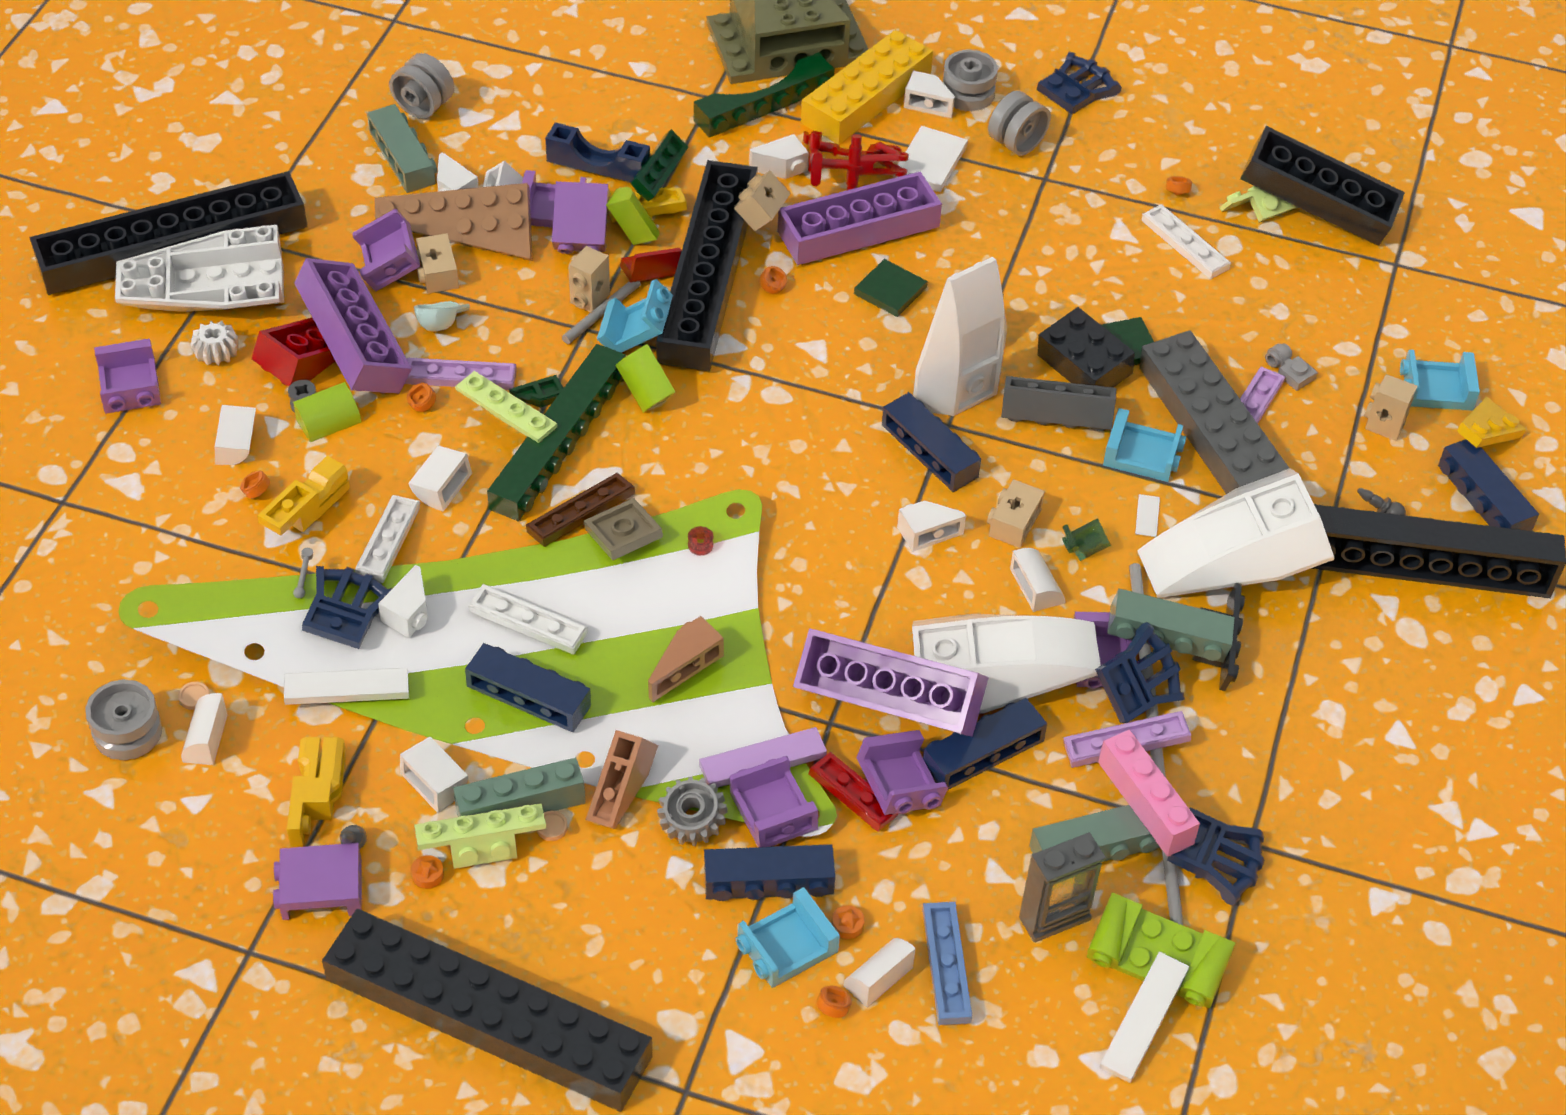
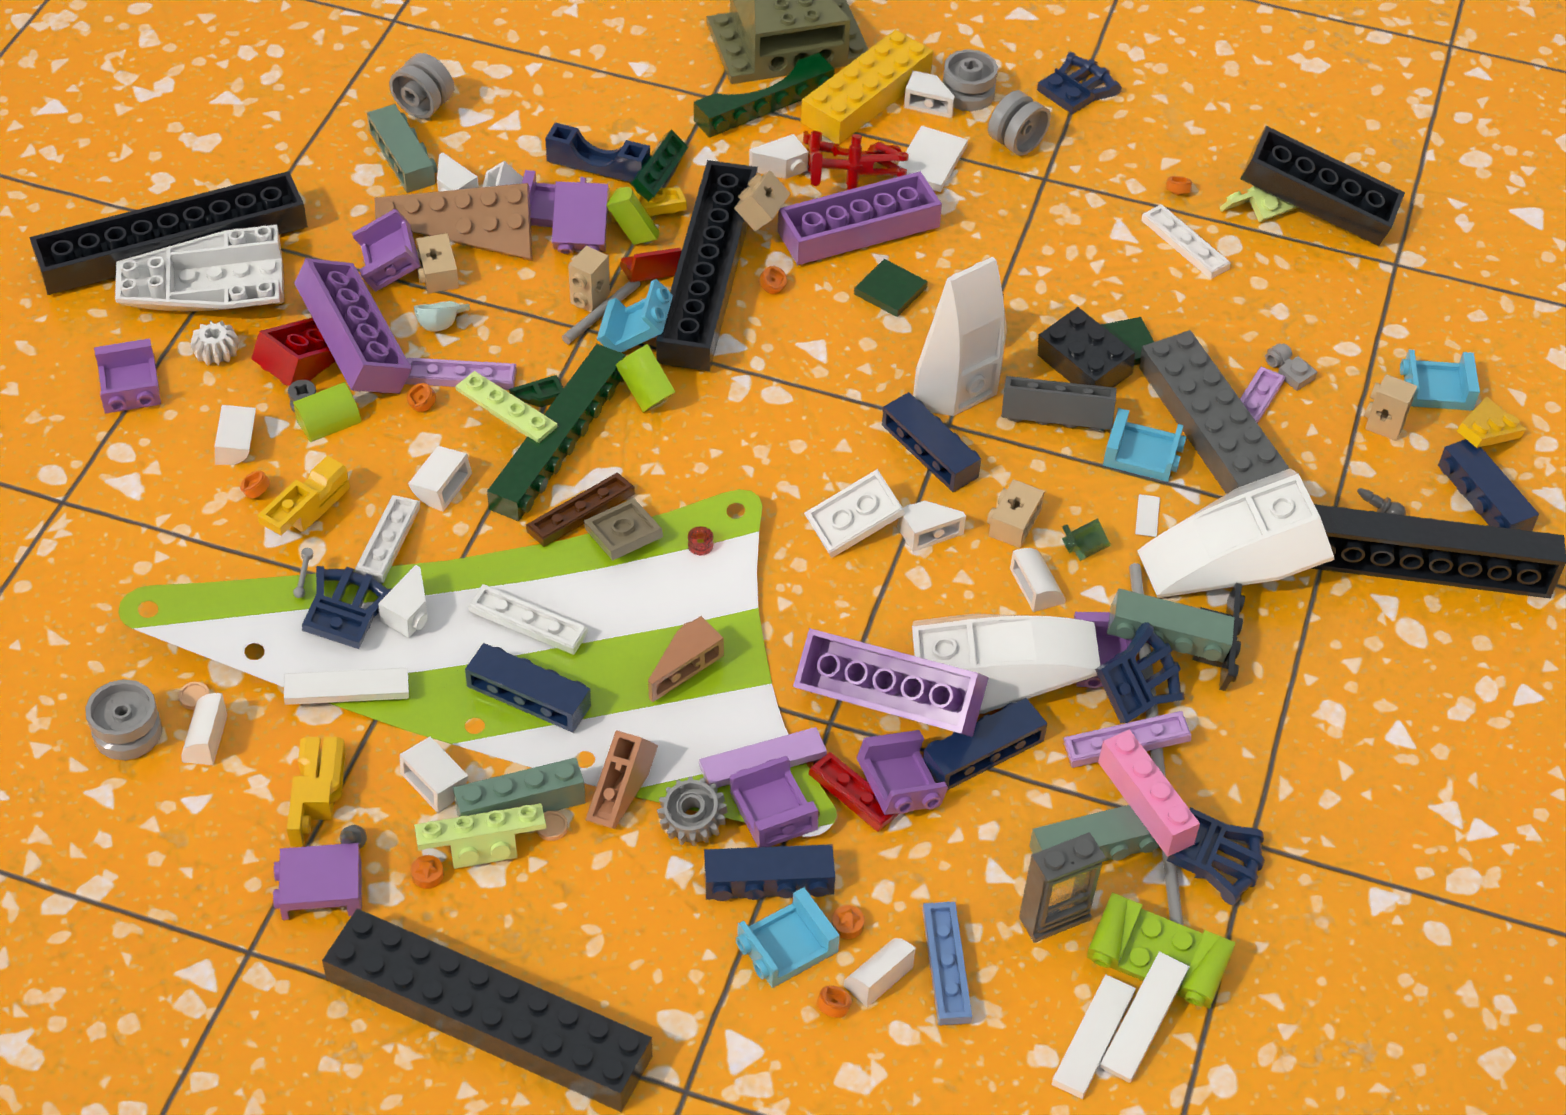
none -> white tile [804,469,906,558]
none -> white tile [1051,974,1136,1099]

